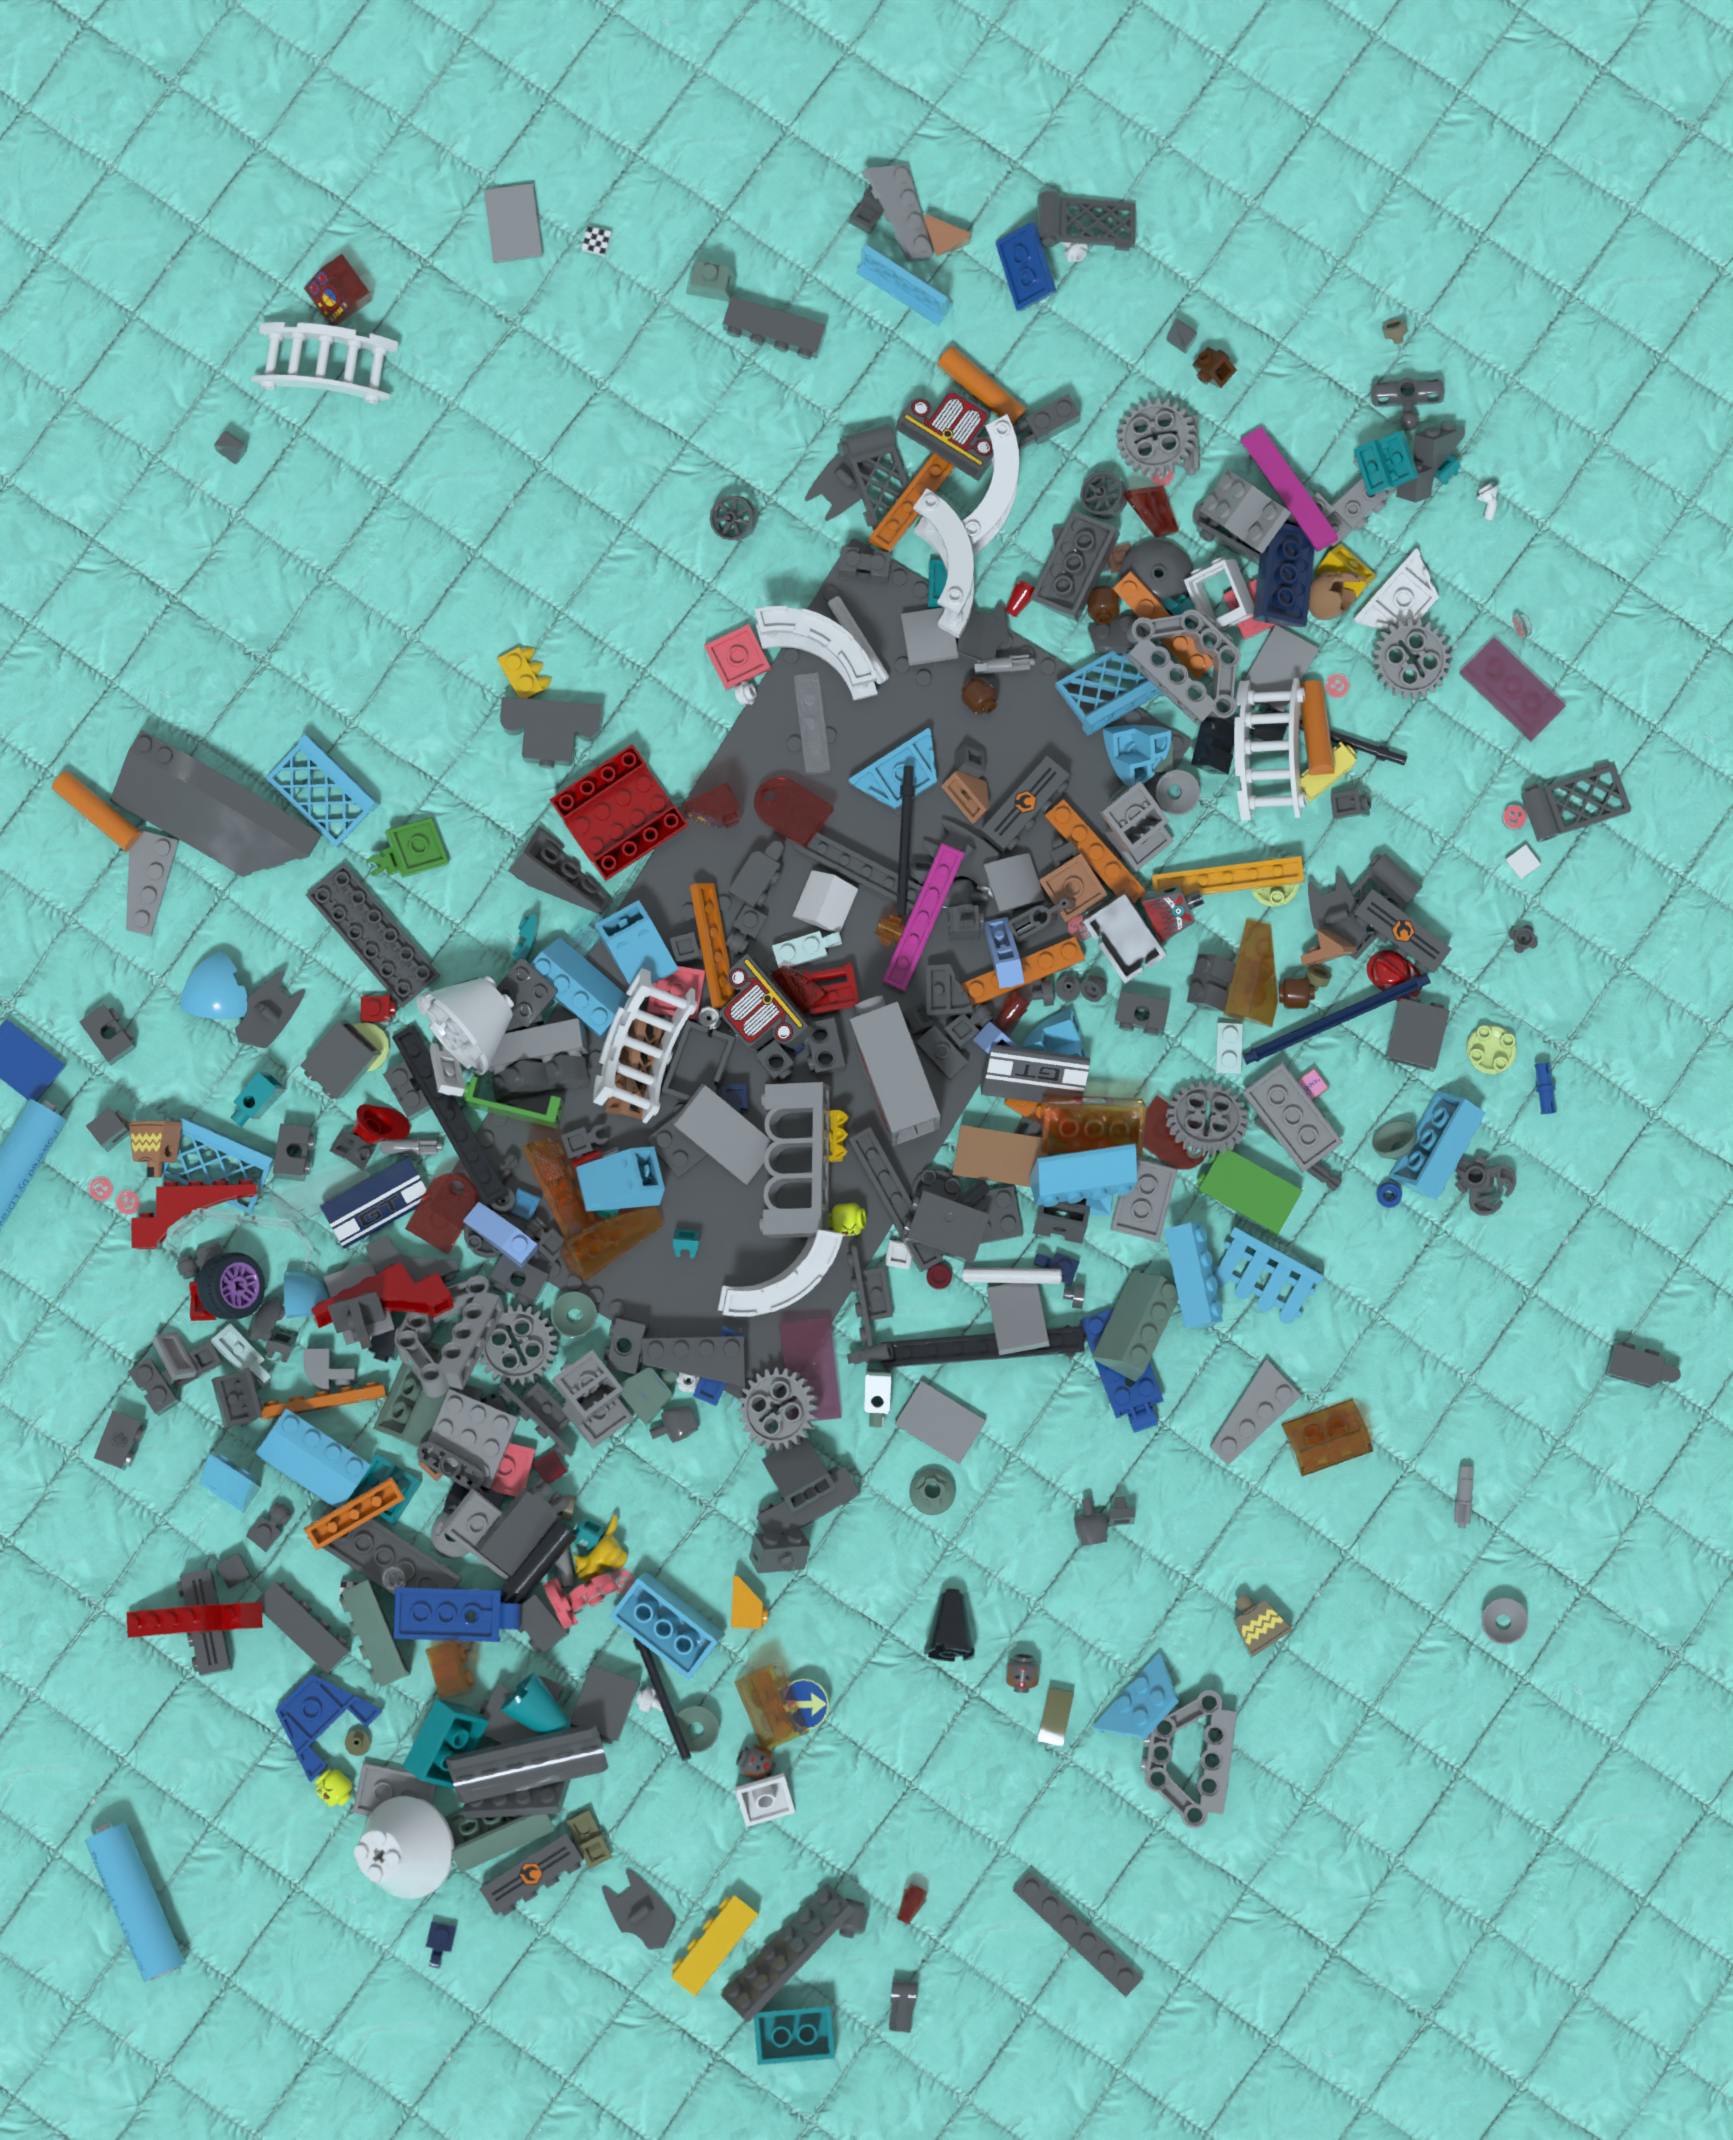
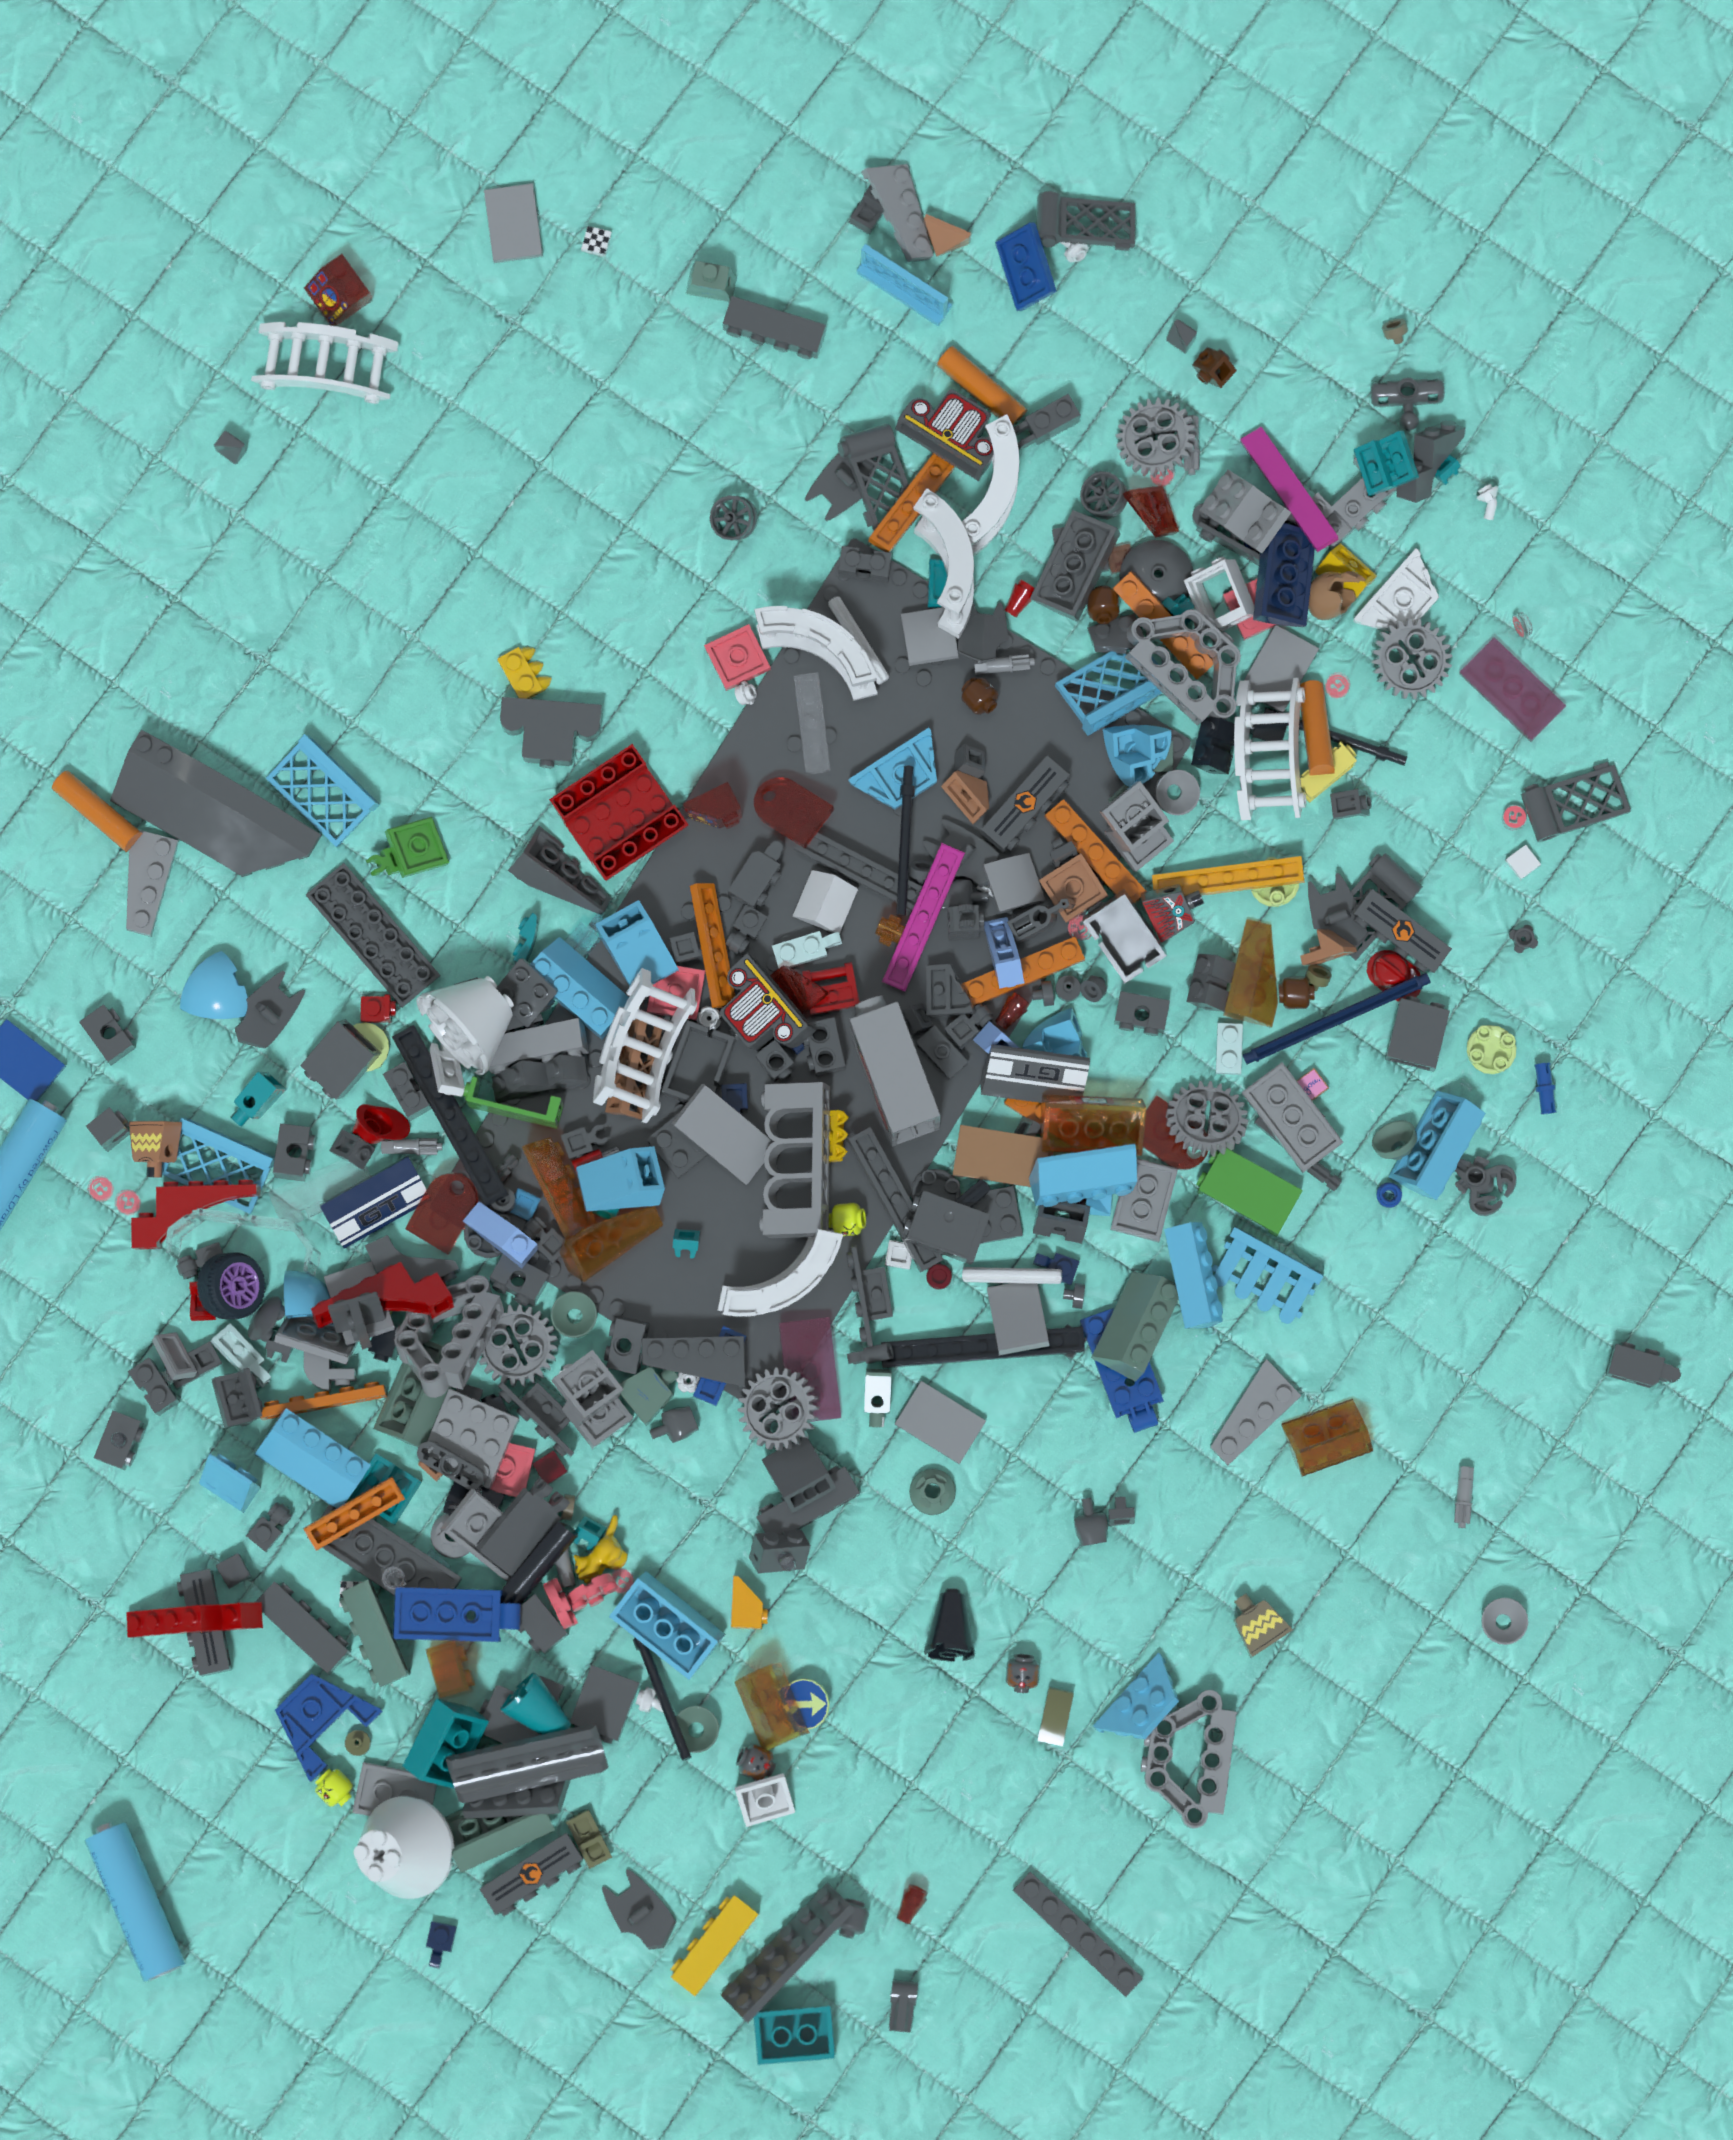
none -> light grey tile [274,1316,359,1365]

